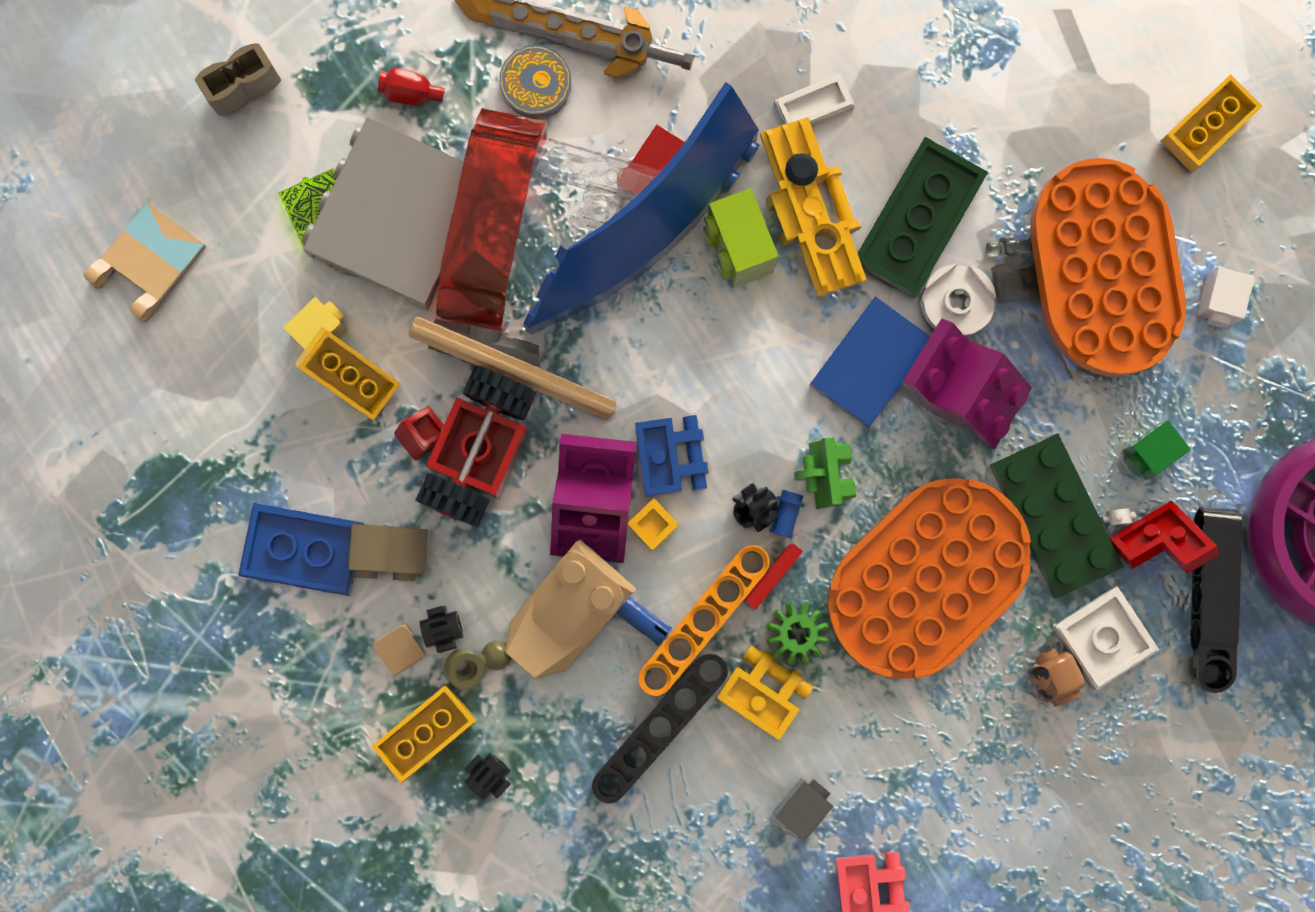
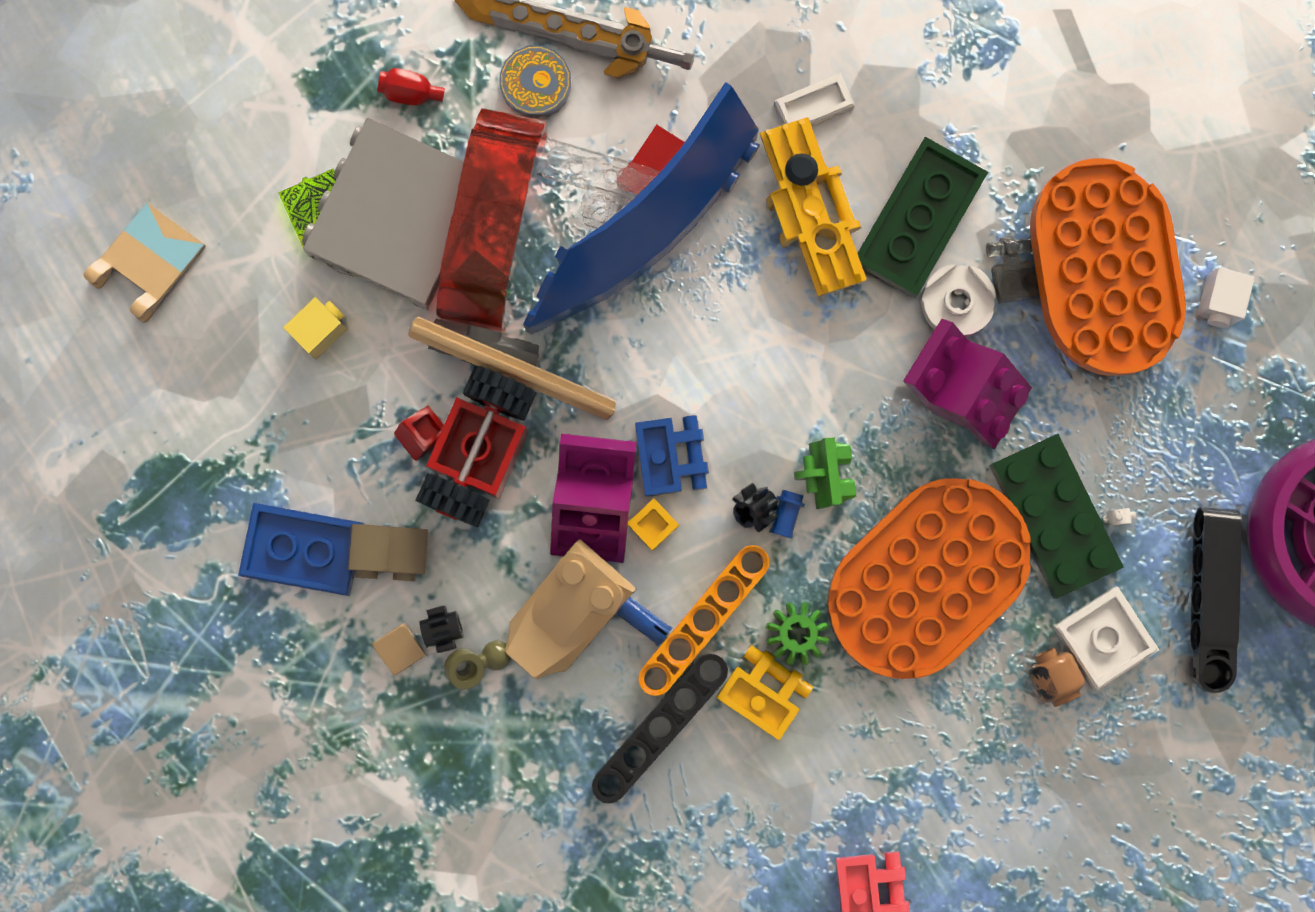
dark tan brick [195,43,281,115] -> none
yellow piece [294,327,401,421] -> none
yellow piece [371,685,477,783] -> none
black gear [465,753,511,801] -> none
lime brick [703,188,779,288] -> none
red tile [744,543,803,611] -> none
dark grey brick [772,778,834,842] -> none
blue tile [809,296,930,428] -> none
red plate [1109,500,1219,574] -> none
green brick [1123,420,1191,479] -> none
yellow piece [1160,74,1263,173] -> none

